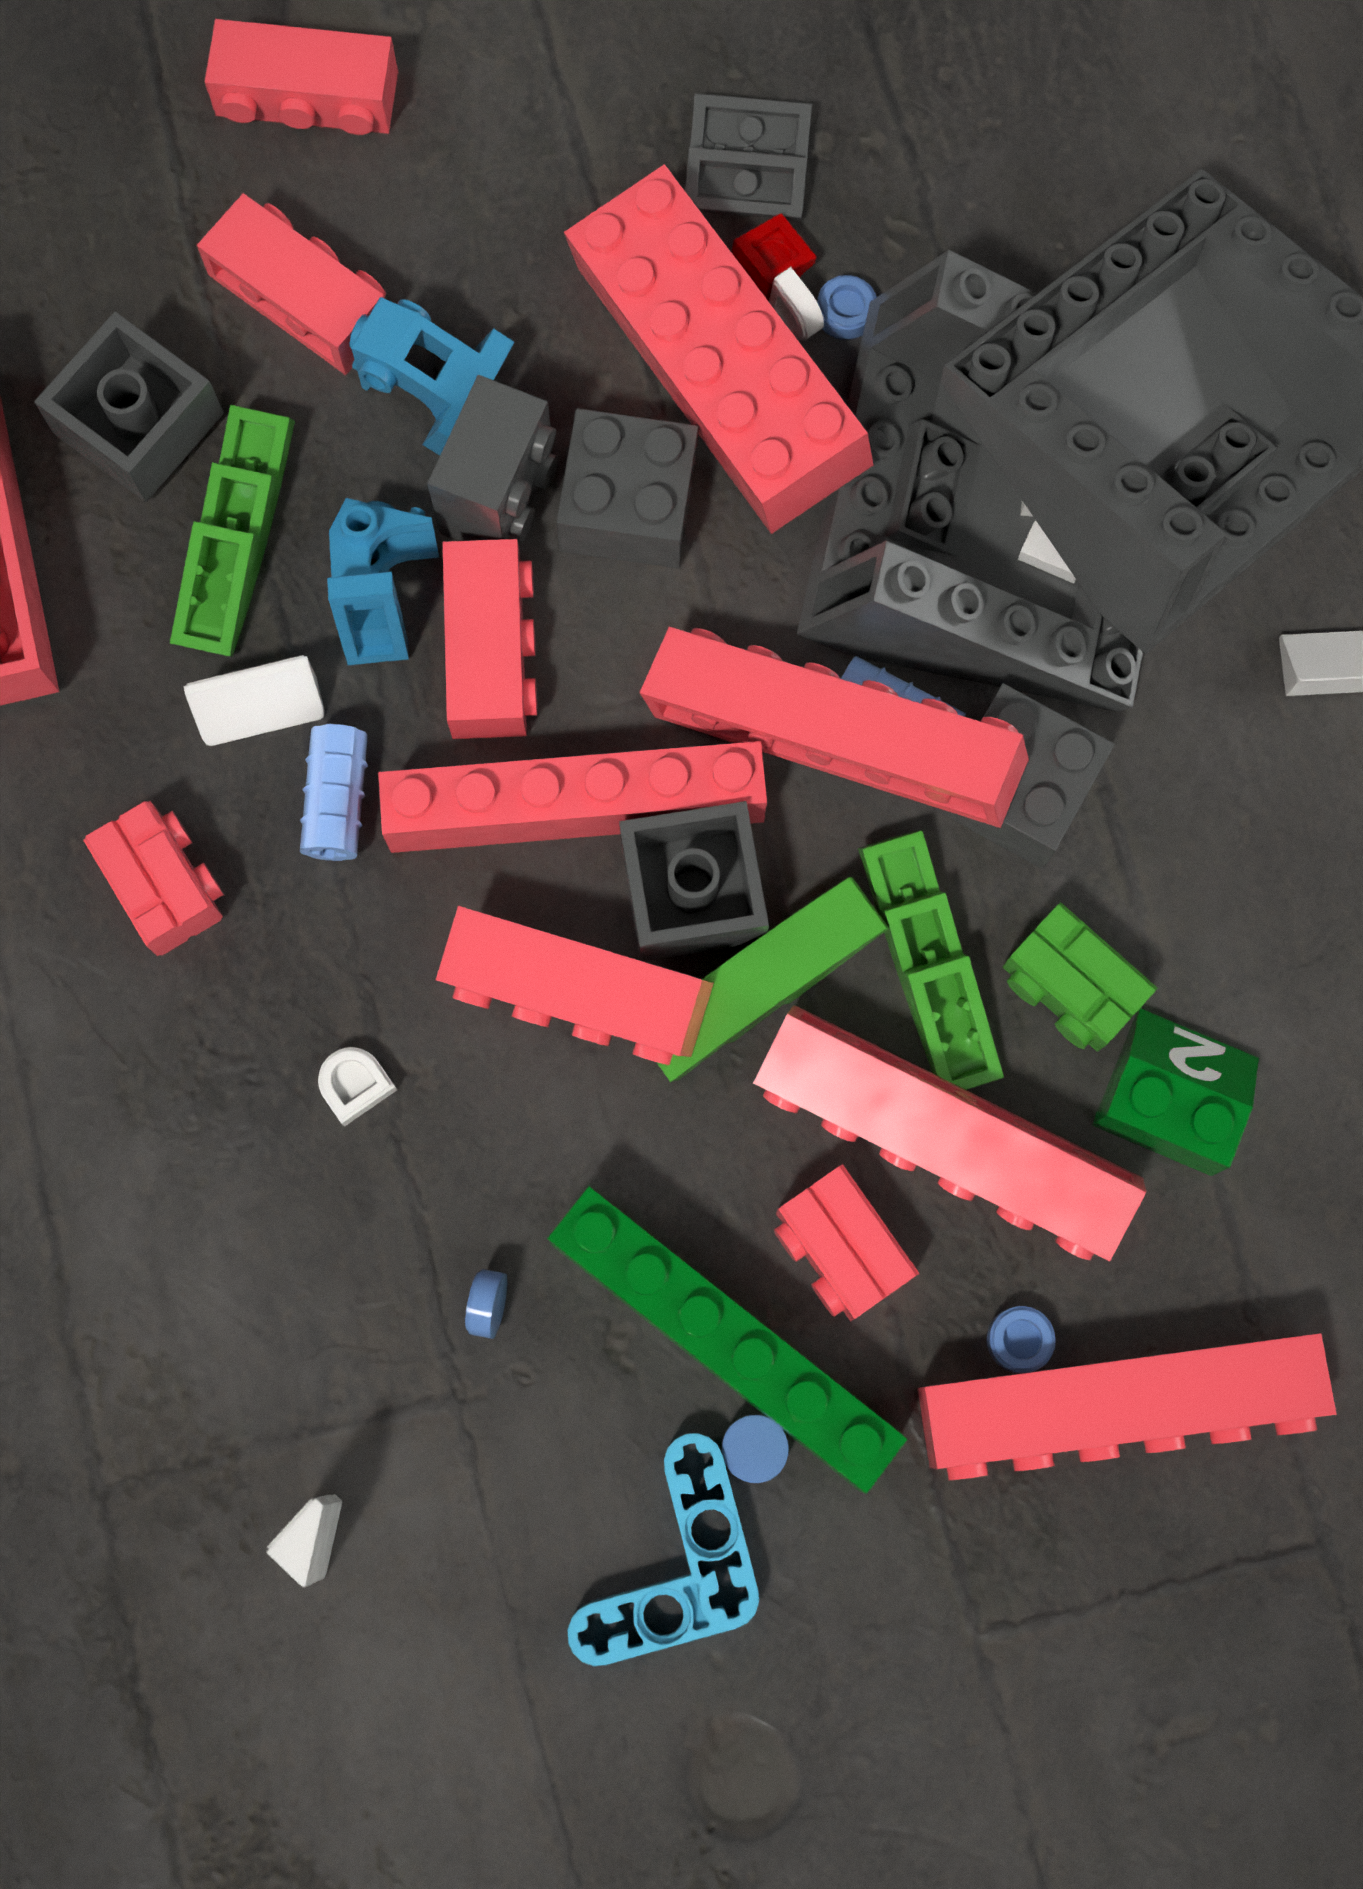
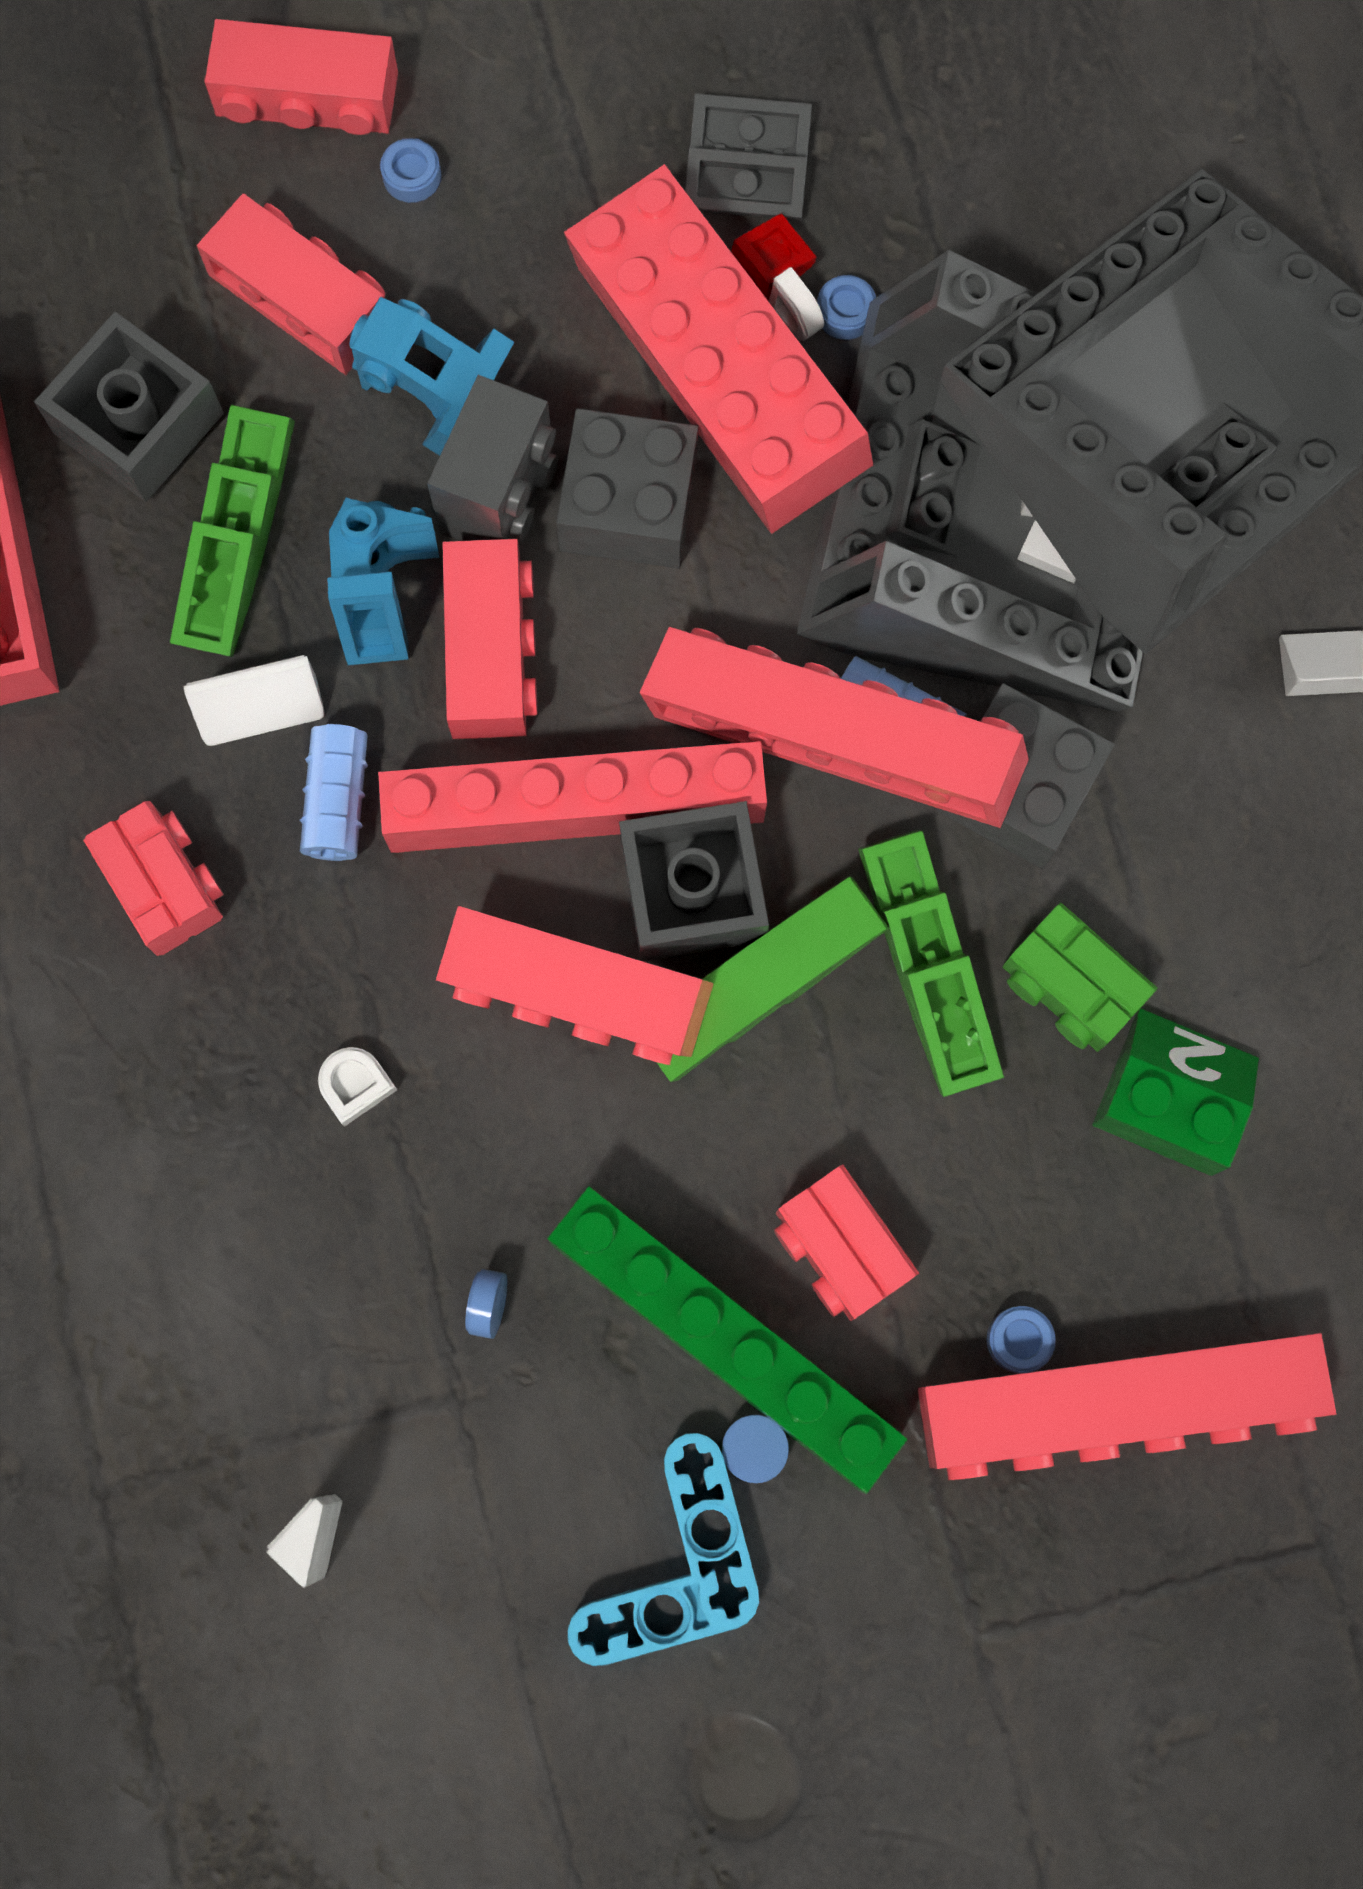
coral brick [753,1005,1146,1261] -> none
none -> medium blue tile [380,138,441,203]

